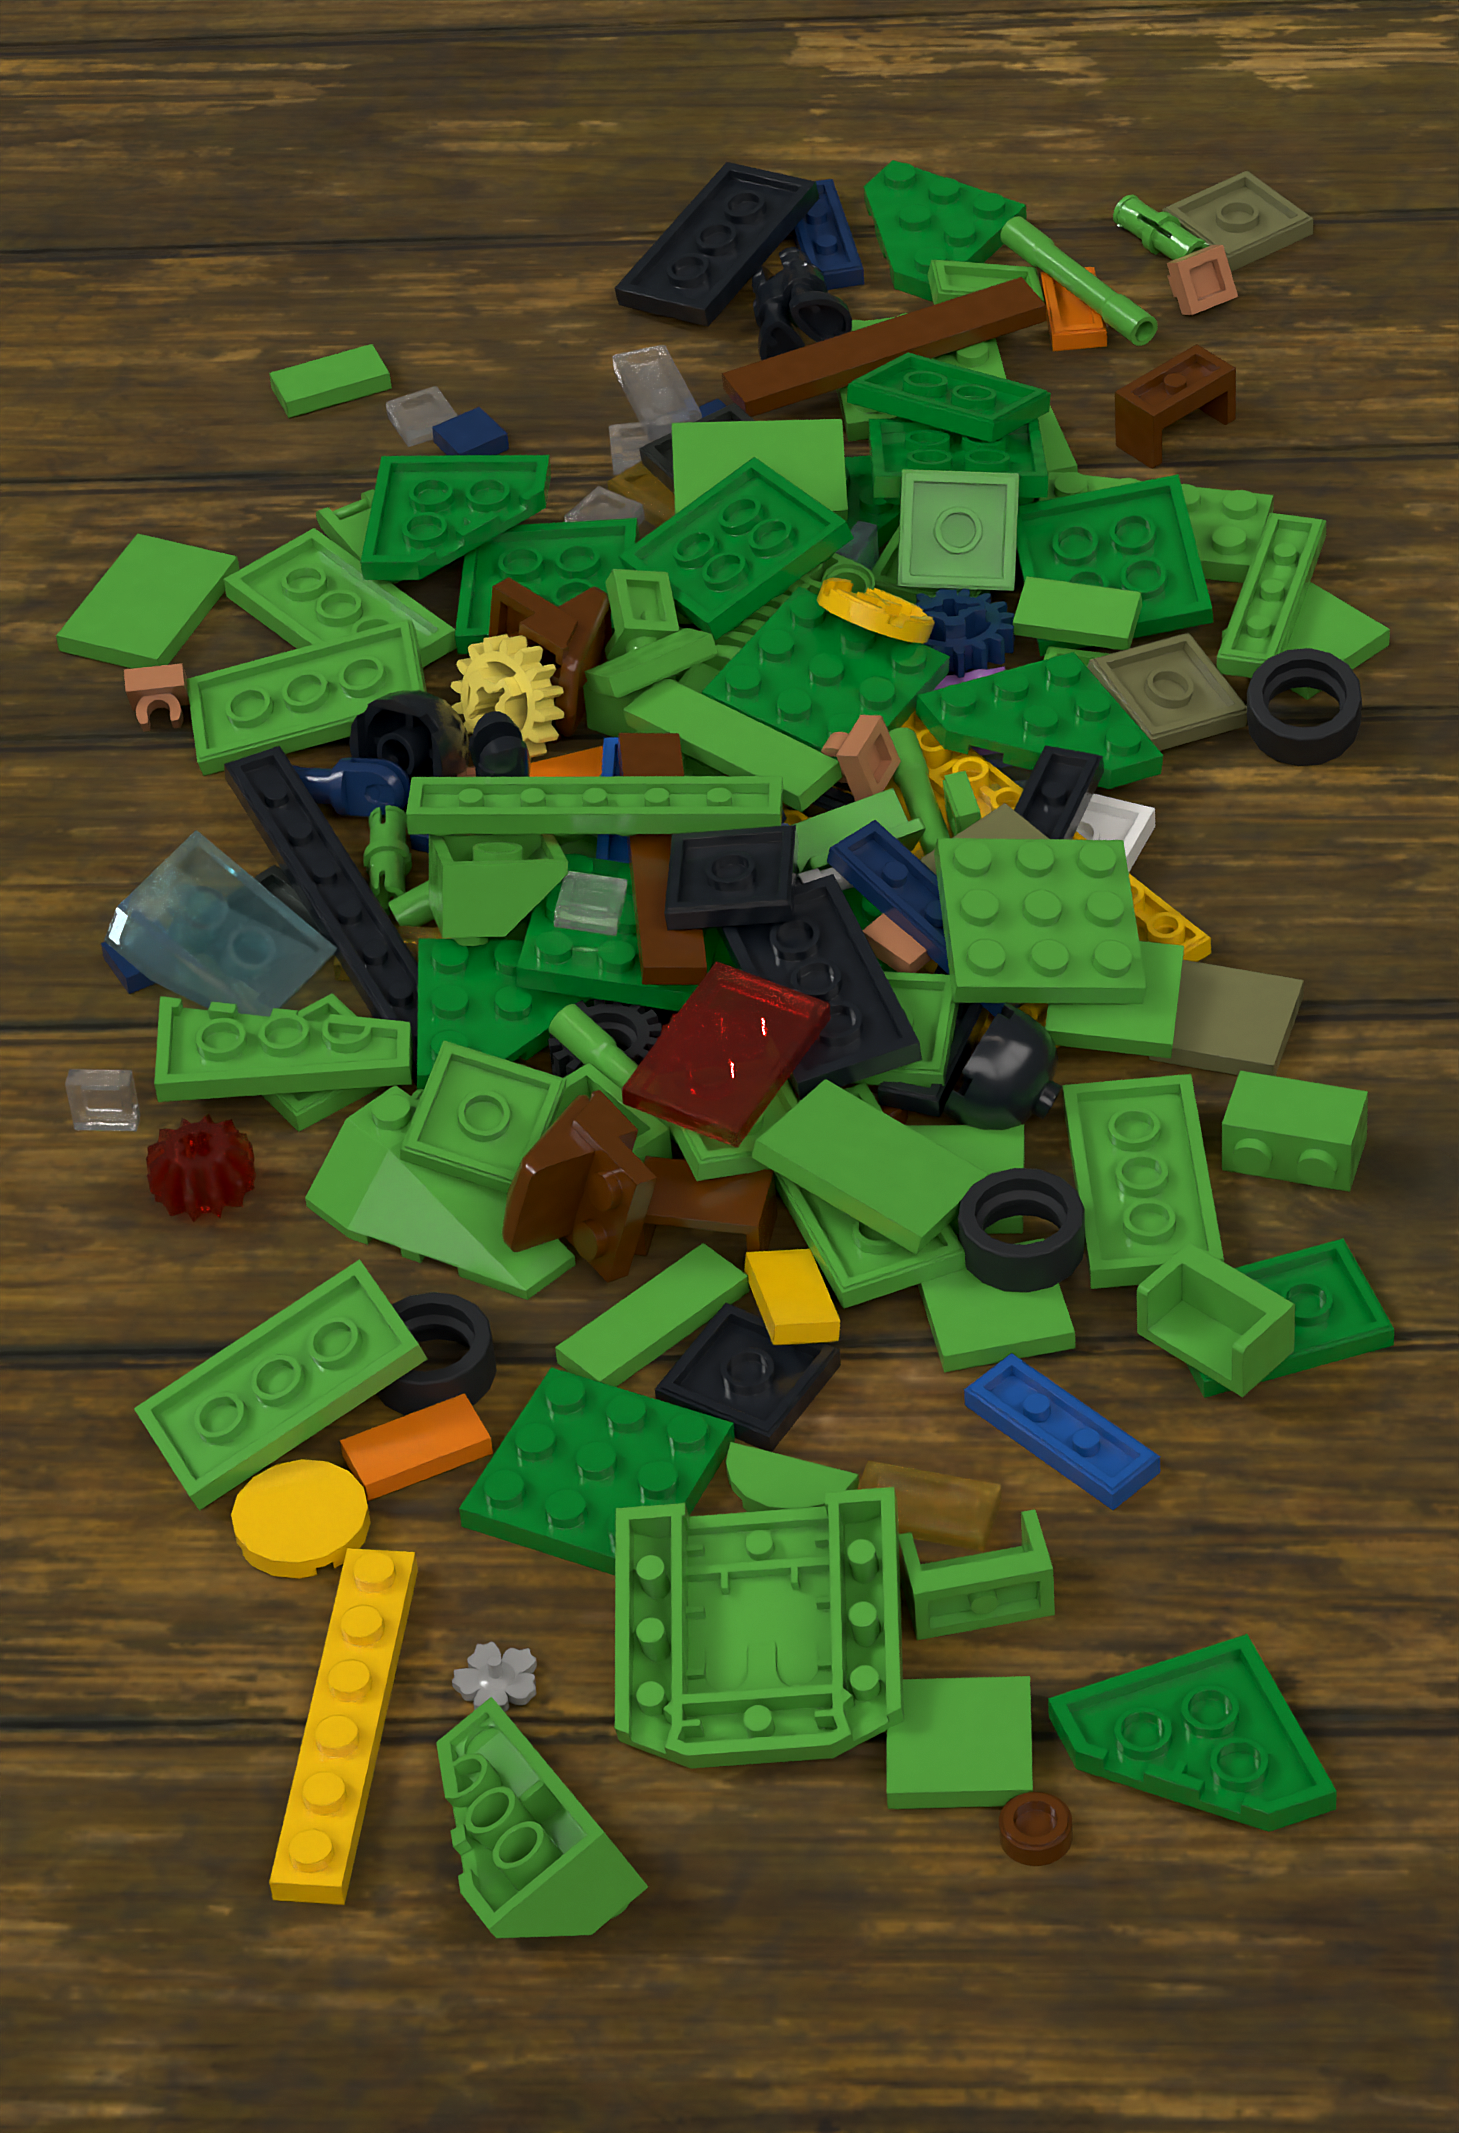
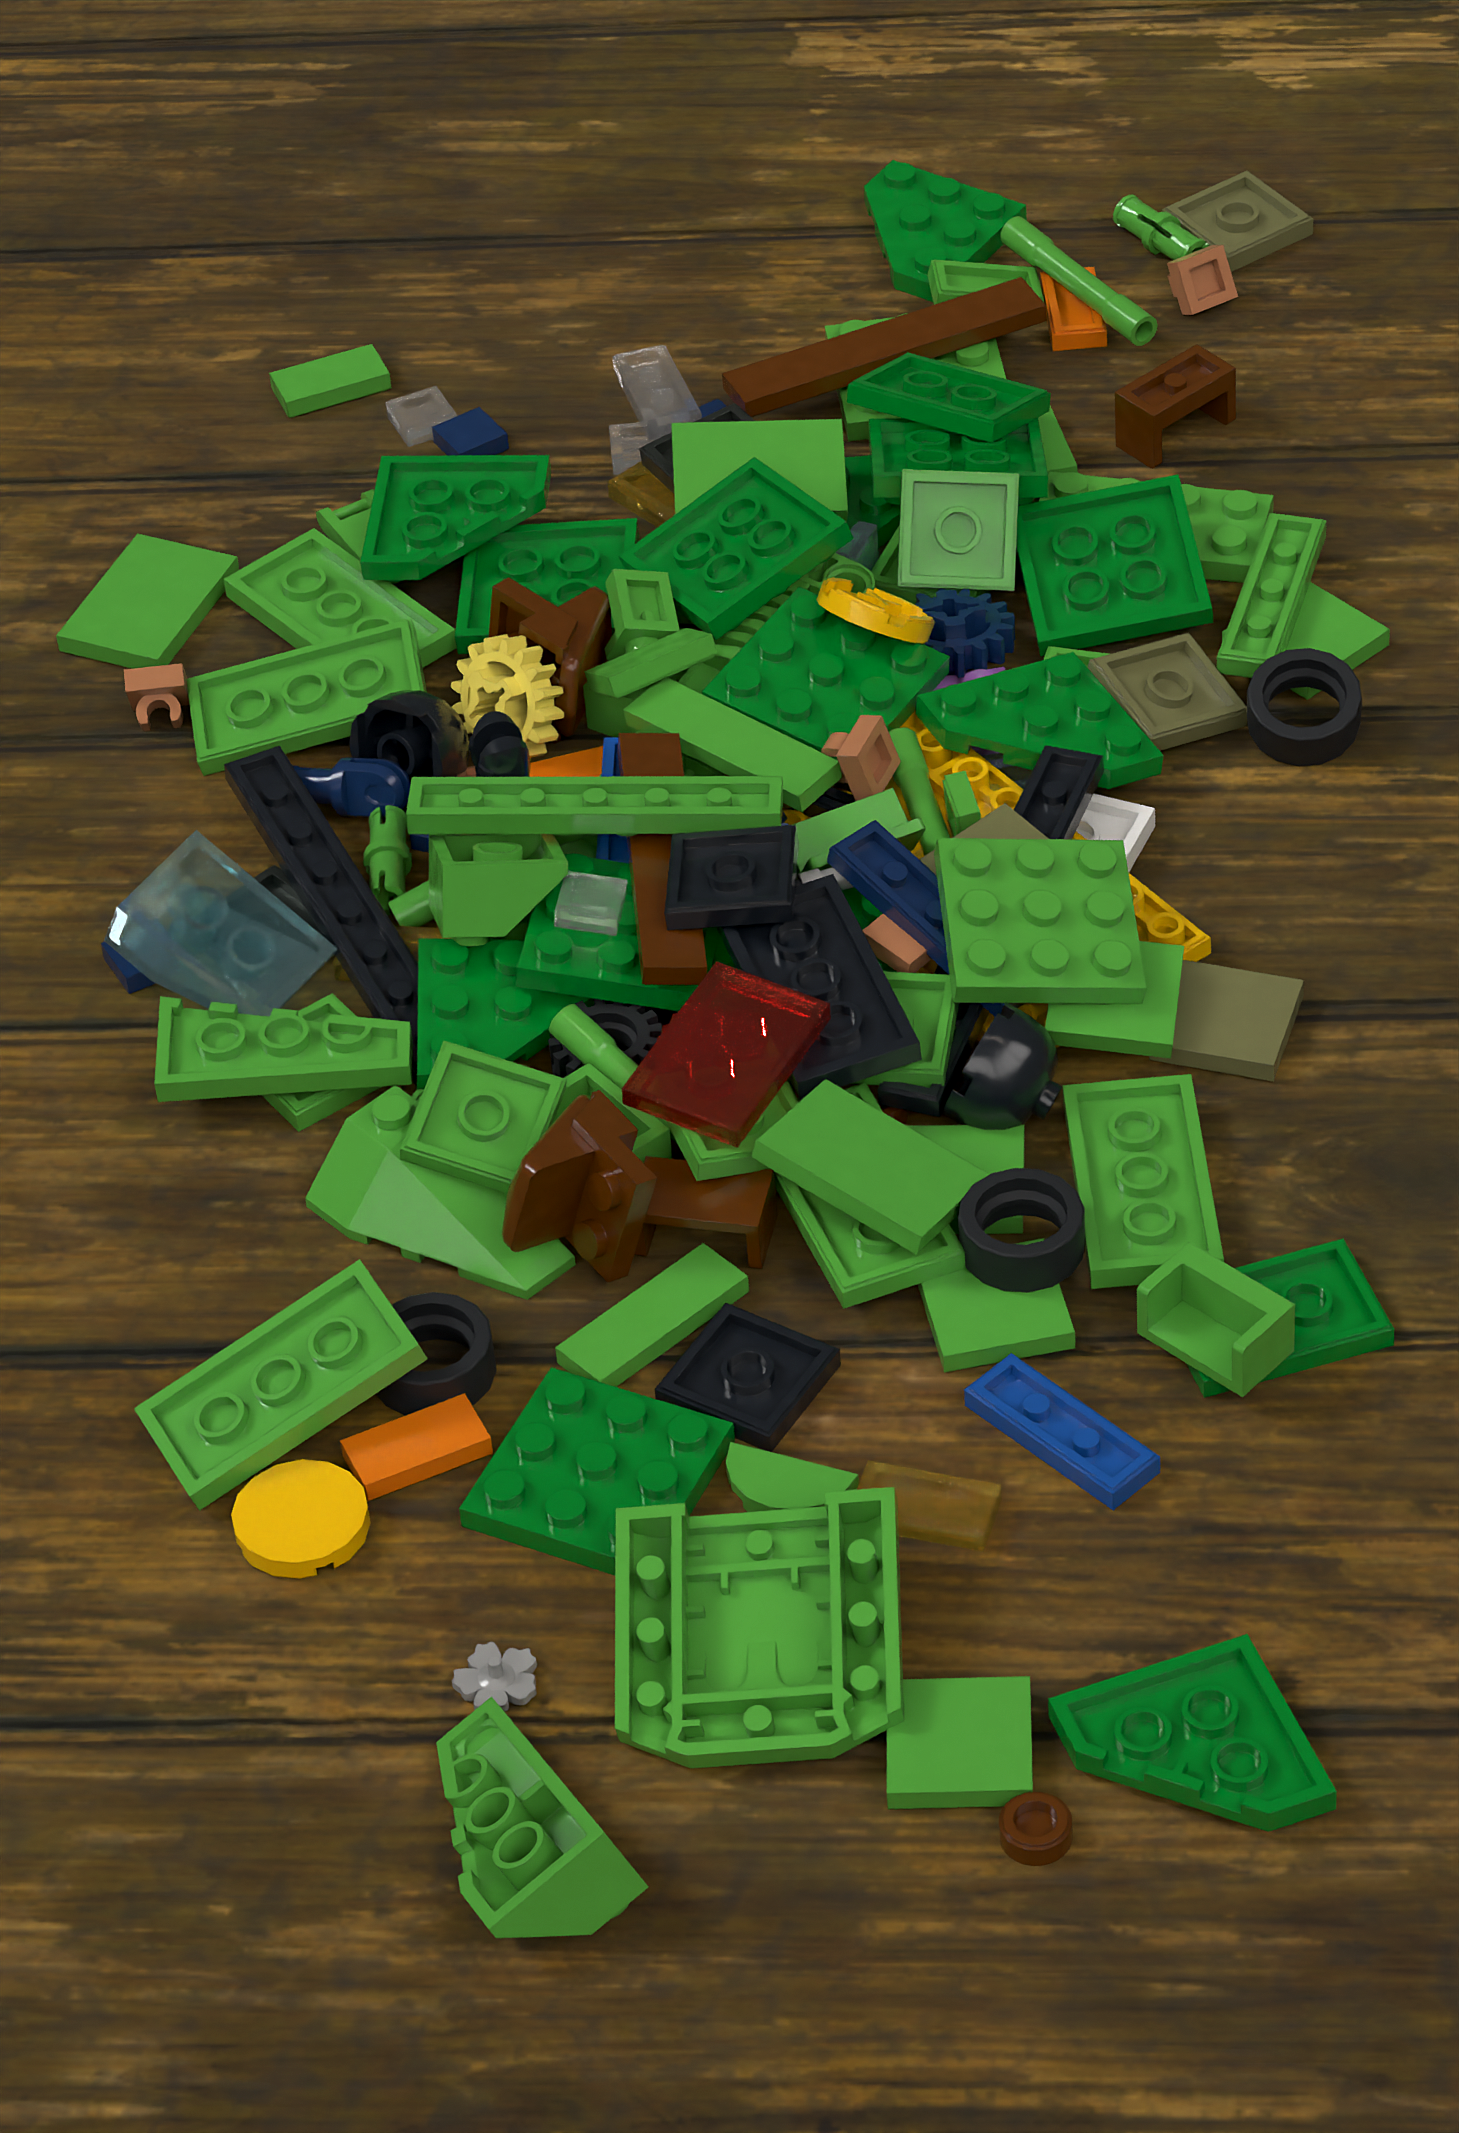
clear tile [65,1069,141,1131] -> none
clear red gear [146,1114,256,1222] -> none
yellow plate [269,1548,418,1905] -> none
clear tile [564,486,645,525] -> none
black plate [614,162,820,327] -> none
yellow tile [744,1249,840,1345] -> none
black piece [751,247,852,360] -> none
dark blue tile [791,179,864,290] -> none
bright green panel [899,1509,1055,1640] -> none
bright green tile [1013,576,1142,650] -> none
bright green brick [1222,1070,1368,1192] -> none

